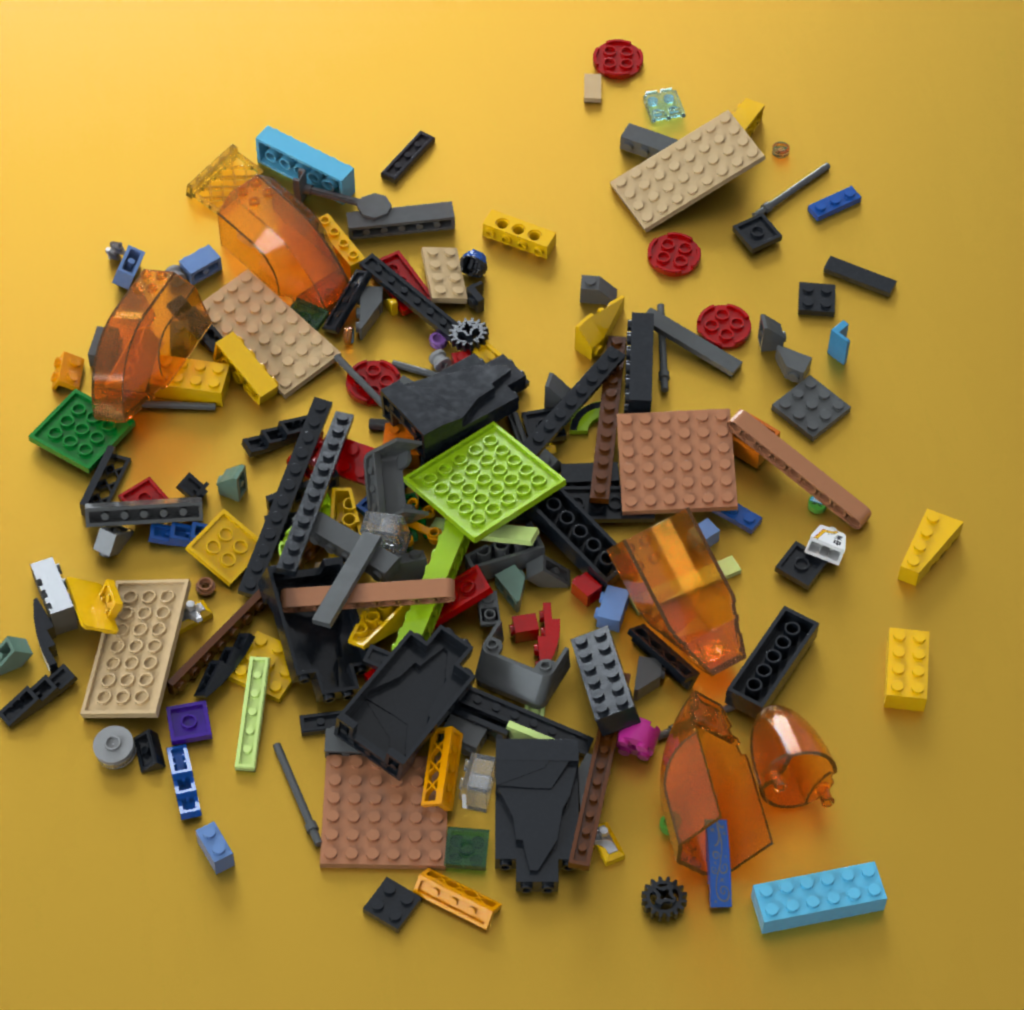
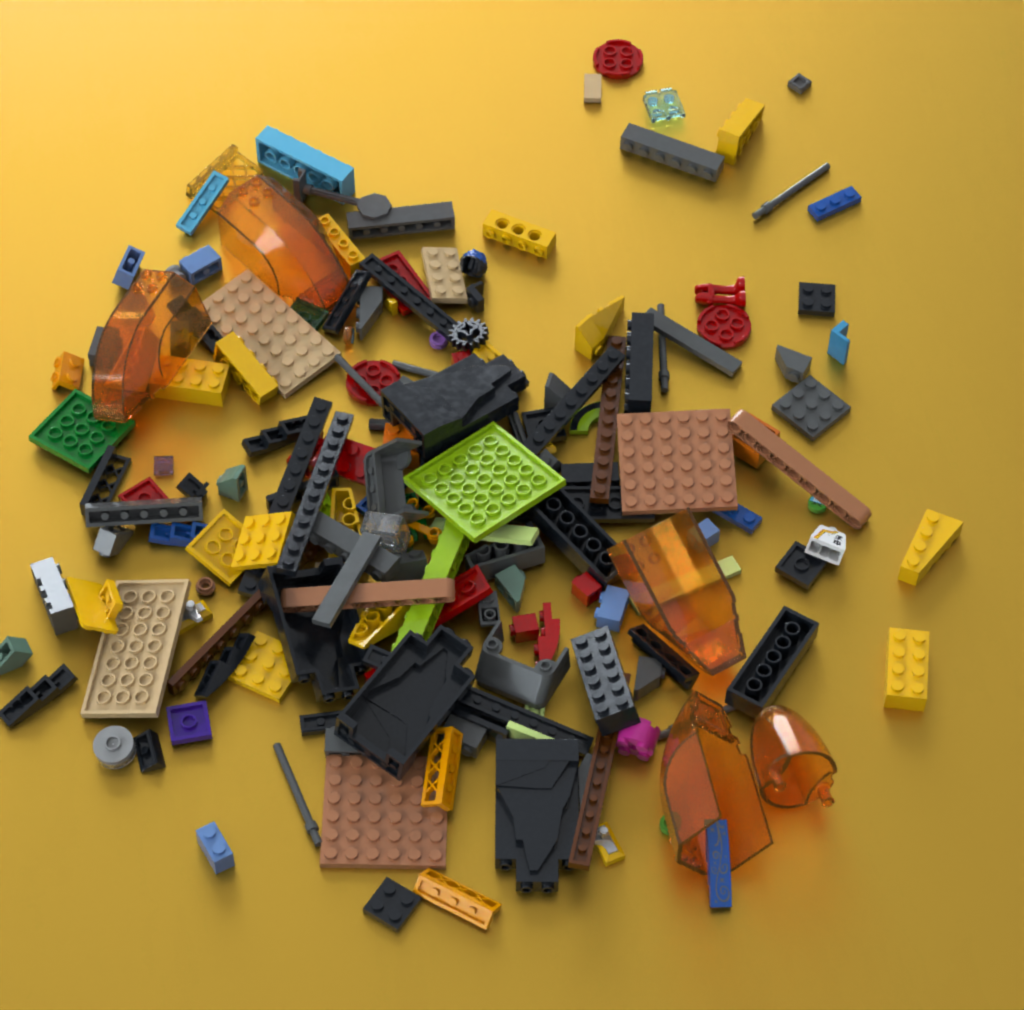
black slope [33,598,58,674] -> none
dark grey bar [103,397,216,410] -> none
flat silver wheel [105,241,125,260] -> none
blue slope [166,744,202,820] -> none
yellowish green tile [234,656,271,771] -> none
black tile [381,130,435,184] -> none
light grey wheel [429,349,452,372] -> none
clear green plate [444,827,489,871] -> none
clear brick [459,752,496,813] -> none
dark grey slope [526,554,570,588] -> none
dark grey slope [580,275,617,305] -> none
tan plate [610,110,765,232] -> none
black gear [641,876,687,922] -> none
red tile [647,232,701,277] -> none
black plate [732,213,782,254] -> none
medium azure brick [751,861,887,934] -> none
dark grey slope [757,314,786,352] -> none
clear orange tile [772,141,790,158] -> none
black tile [823,256,897,297] -> none
none -> tile [154,456,174,476]
none -> medium azure plate [176,170,229,236]
none -> yellow plate [231,511,296,571]
none -> red piece [694,276,746,307]
none -> dark grey tile [787,73,812,94]

